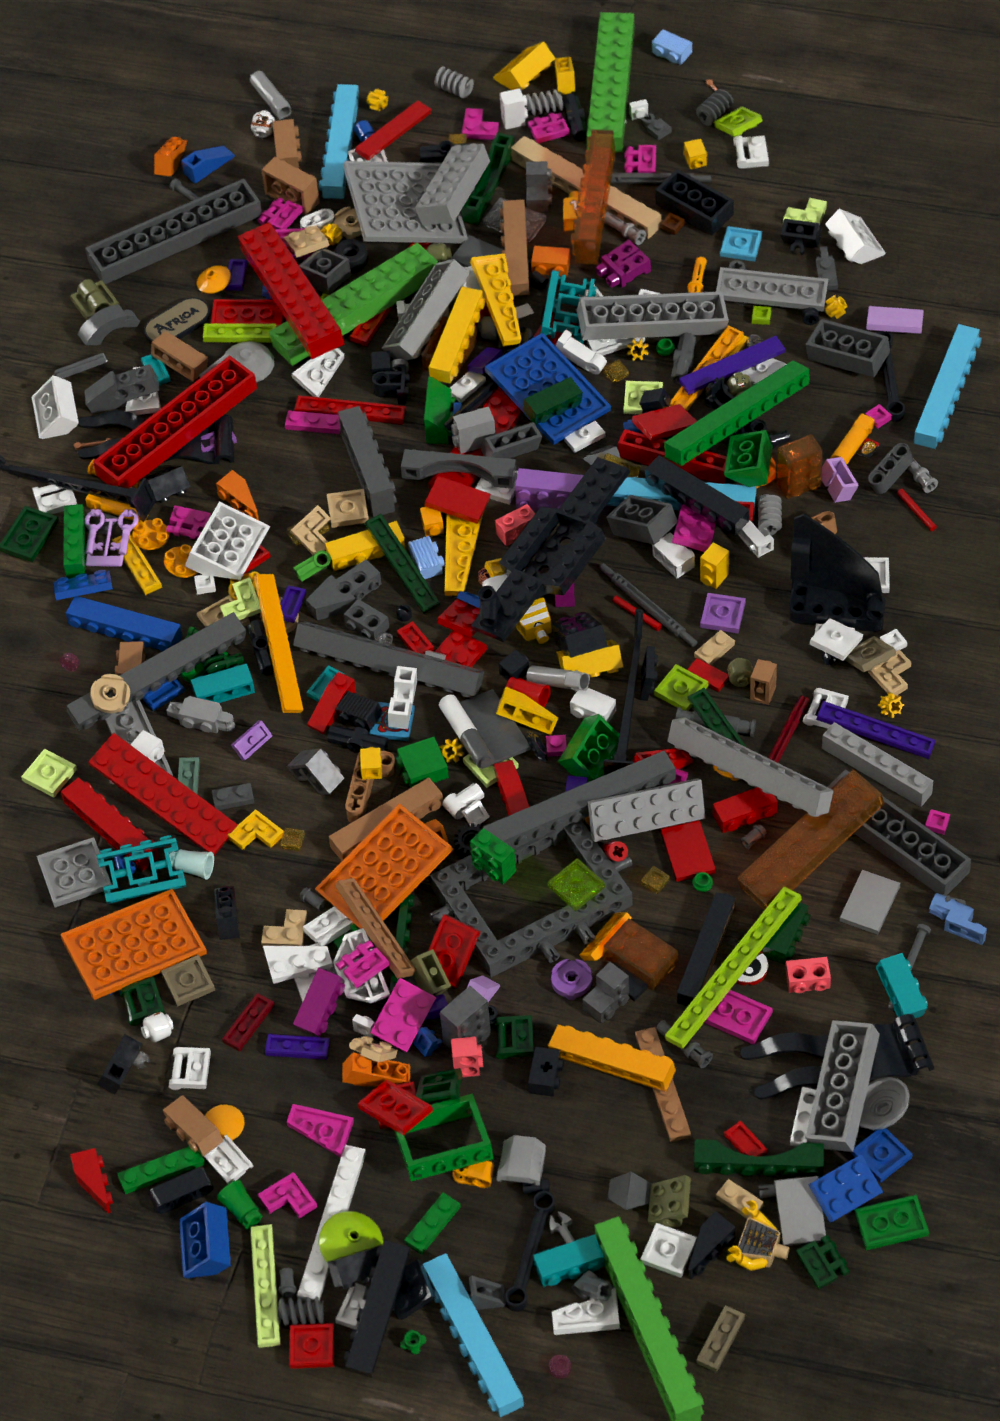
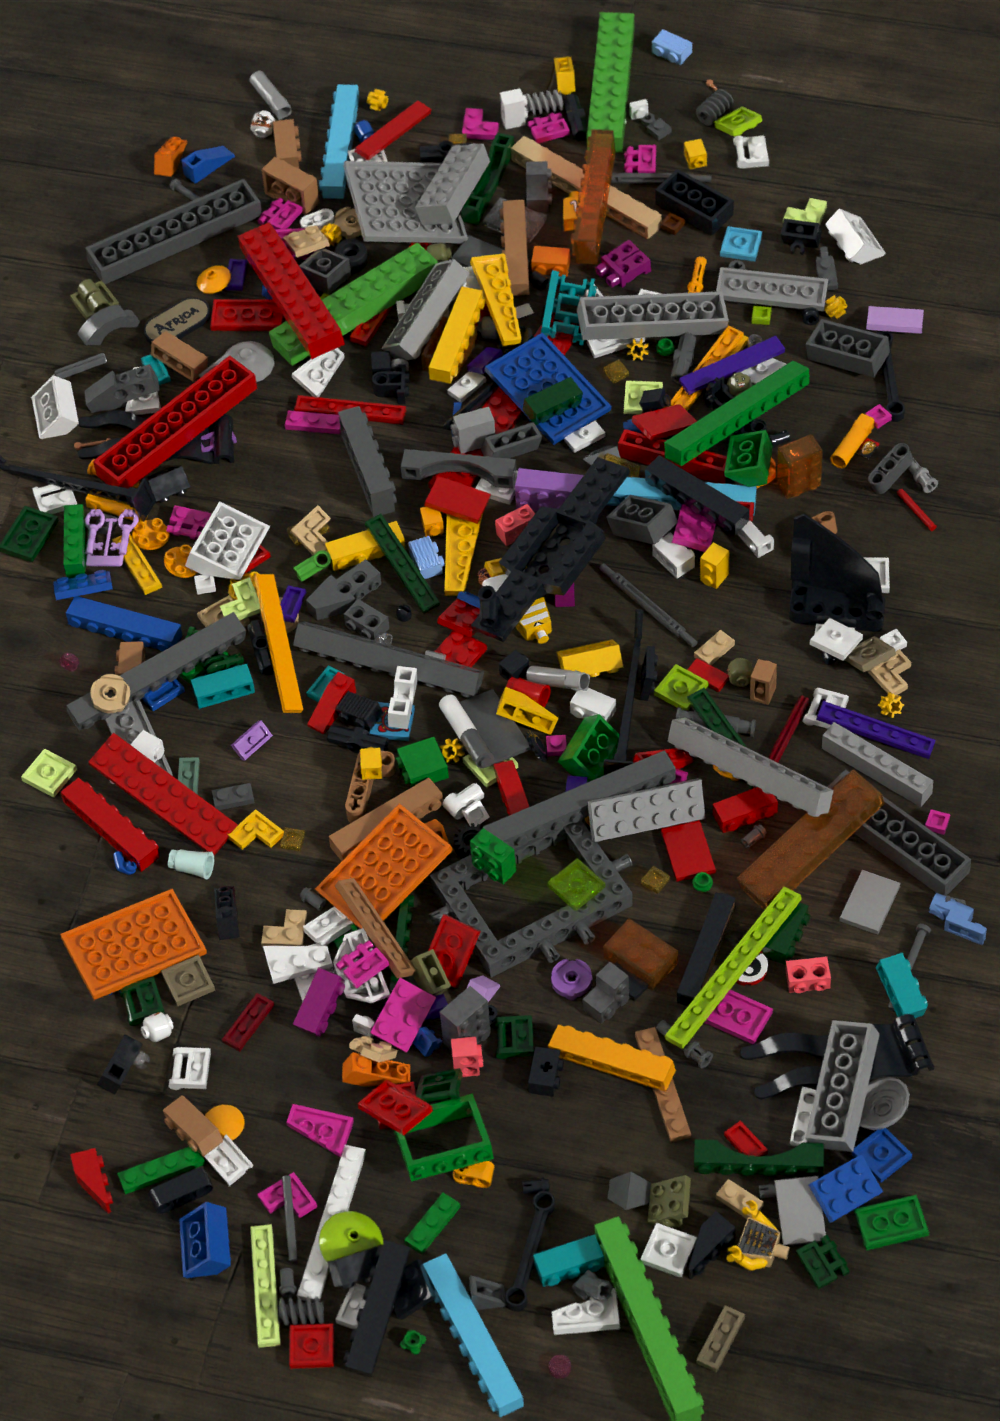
light grey plate [37,837,112,907] -> none
teal fence [97,835,186,904] -> none
light grey hinge [167,696,235,733] -> none
lime plate [203,324,277,342] -> none
orange slope [216,470,259,521] -> none
green plant [217,1180,262,1229] -> none
dark purple tile [265,1034,330,1060] -> none
flat silver brick [286,749,344,795] -> none
tan plate [327,489,369,528] -> none
red plate [397,621,434,654] -> none
green slope [424,377,456,444] -> none
light grey piece [435,66,474,99] -> none
yellow slope [493,41,555,90] -> none
light grey slope [497,1135,546,1185] -> none
light grey bar [550,1212,575,1244] -> none
black brick [552,612,607,658] -> none
white leg [556,329,607,375] -> none
light orange plate [579,912,631,961] -> none
light grey pin [597,209,646,245] -> none
red axle [601,840,628,862] -> none
red bar [612,595,662,631] -> none
medium lavender plate [700,593,746,634] -> none
light grey piece [758,494,782,536] -> none
lavender piece [818,457,859,502] -> none
medium azure brick [914,324,982,449] -> none
none -> dark grey bar [282,1176,298,1261]

